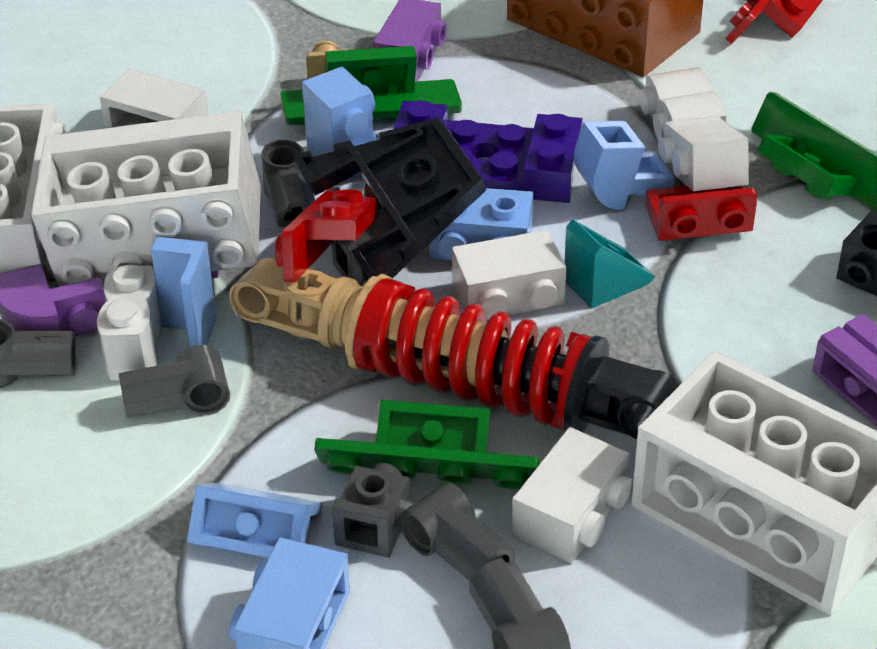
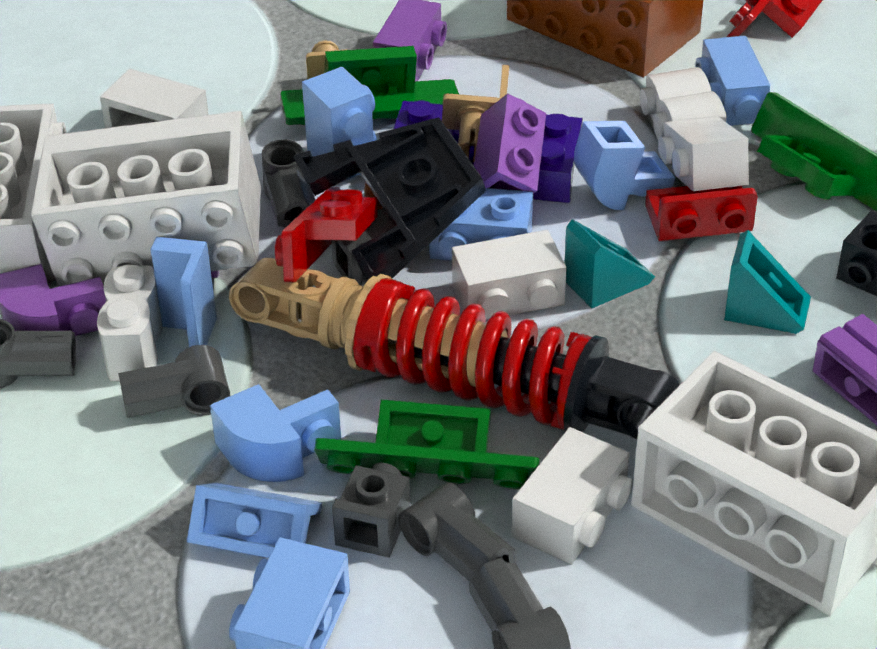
none -> light blue brick [210,384,341,482]
none -> tan bracket [442,65,509,162]
none -> medium lavender brick [474,93,546,194]
none -> light blue brick [695,35,770,126]
none -> teal slope [724,230,811,334]

